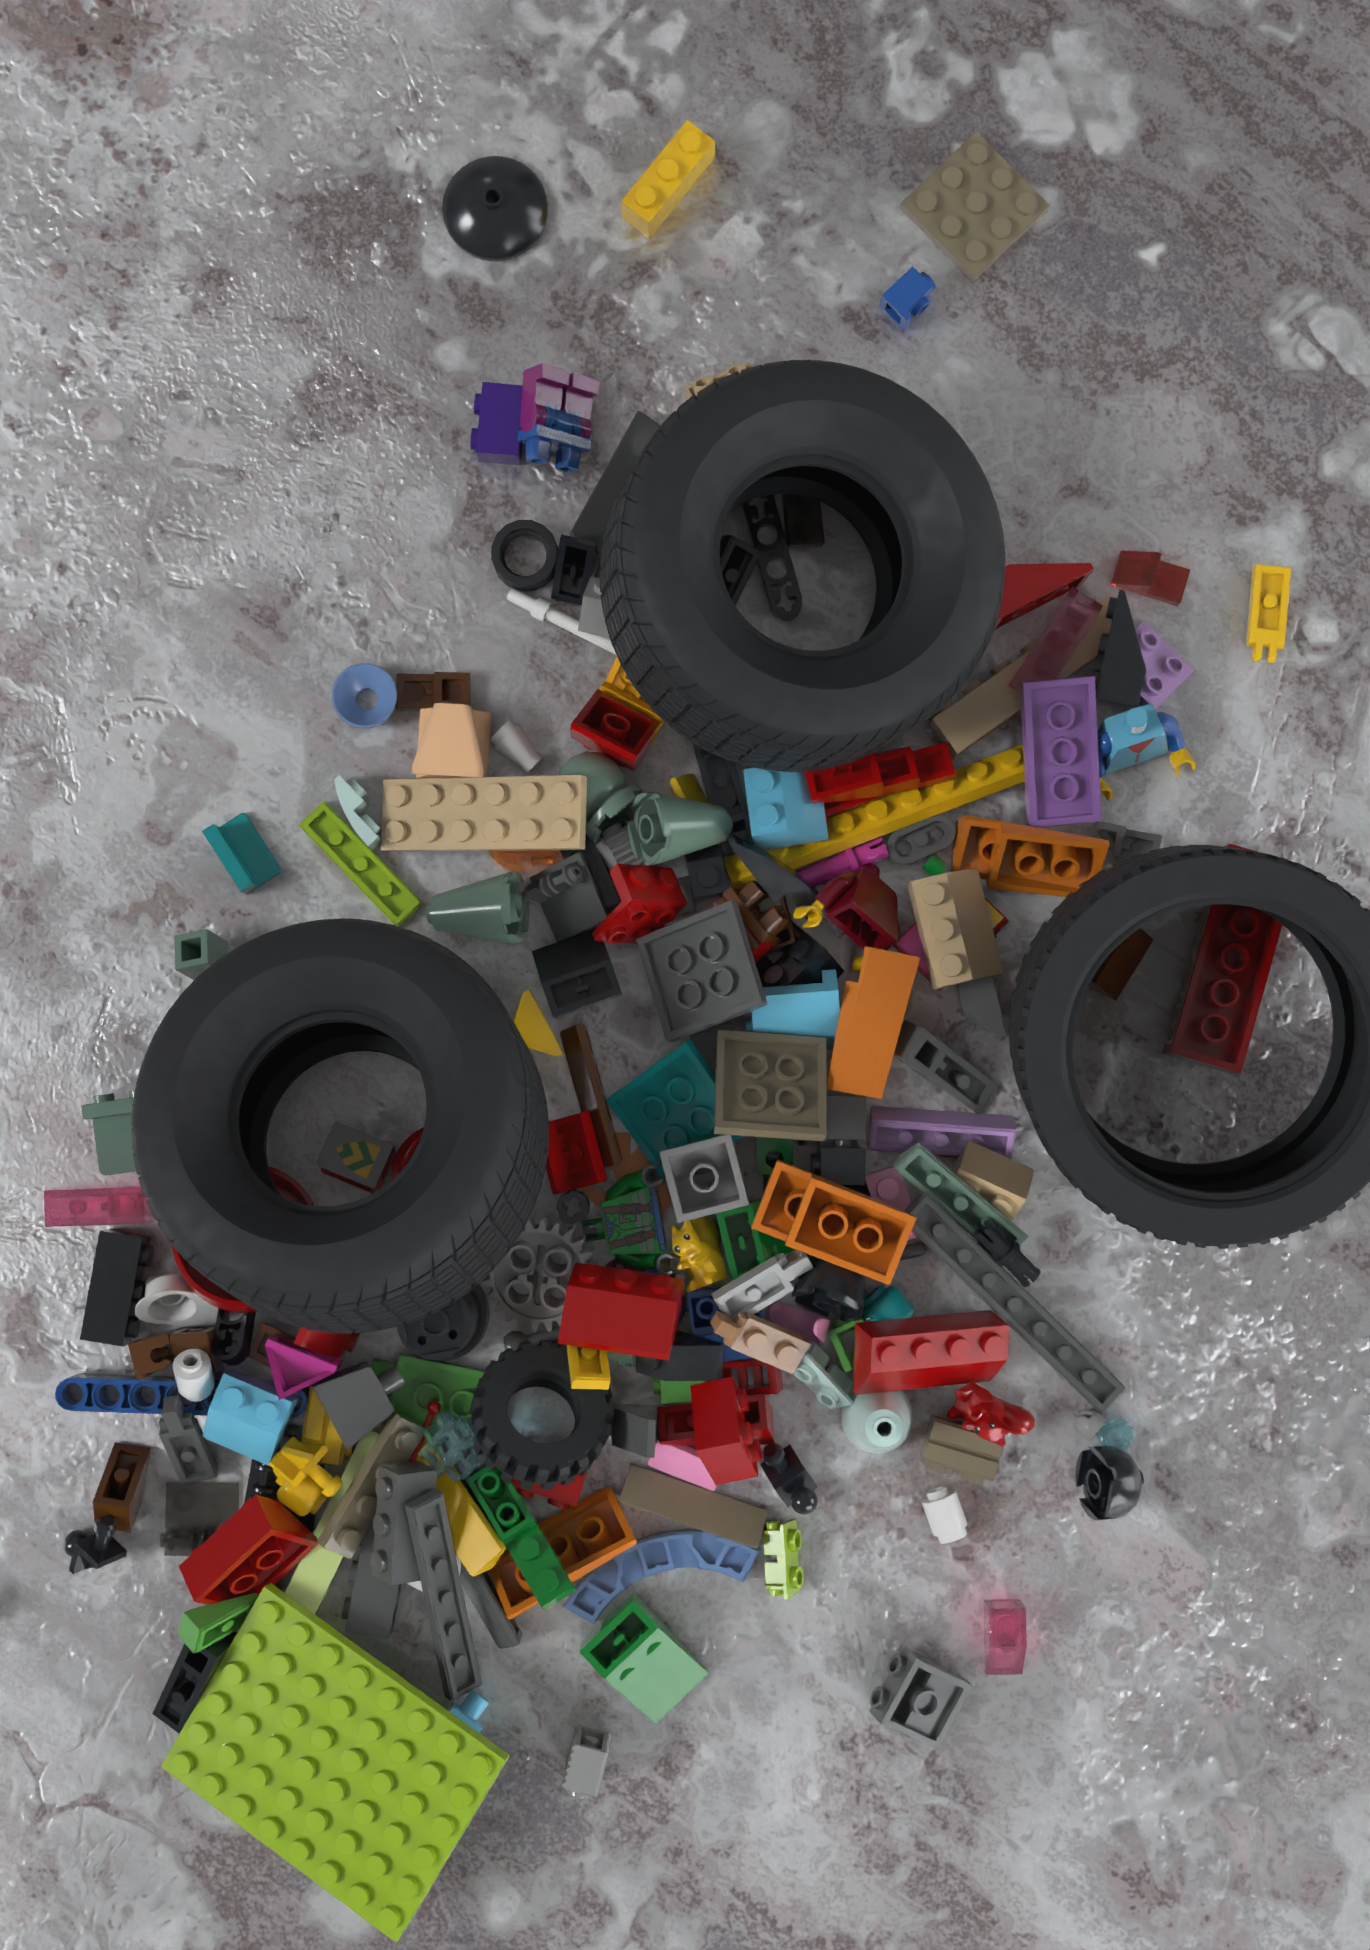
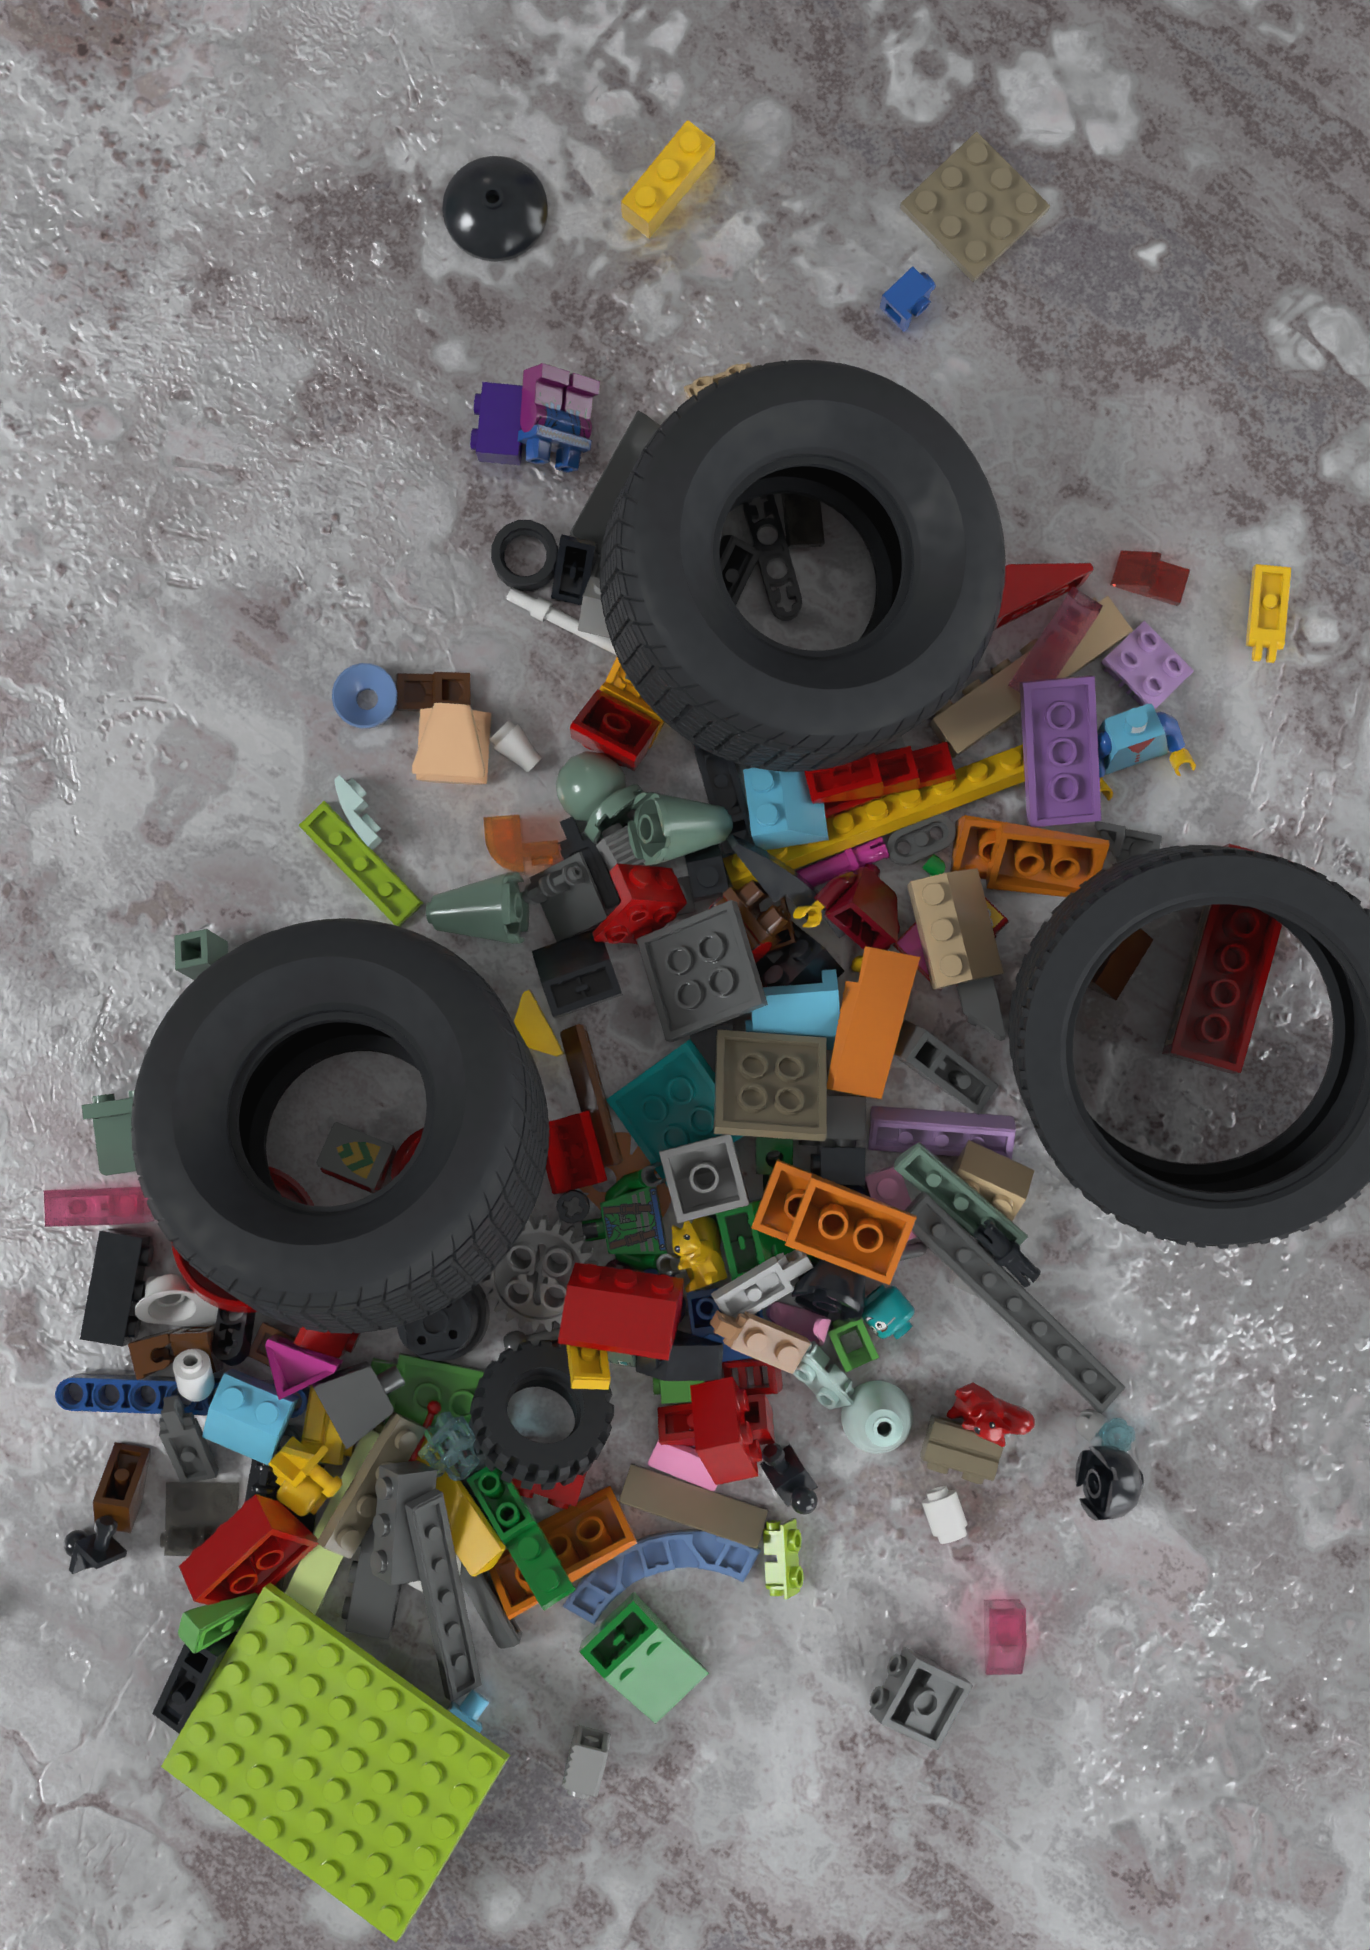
teal panel [202,813,282,895] -> none
tan plate [381,775,587,852] -> none
dark grey slope [610,1404,657,1458] -> none
yellow slope [669,773,708,803] -> none
red slope [853,1310,1009,1395] -> none
black slope [1092,590,1146,708] -> none

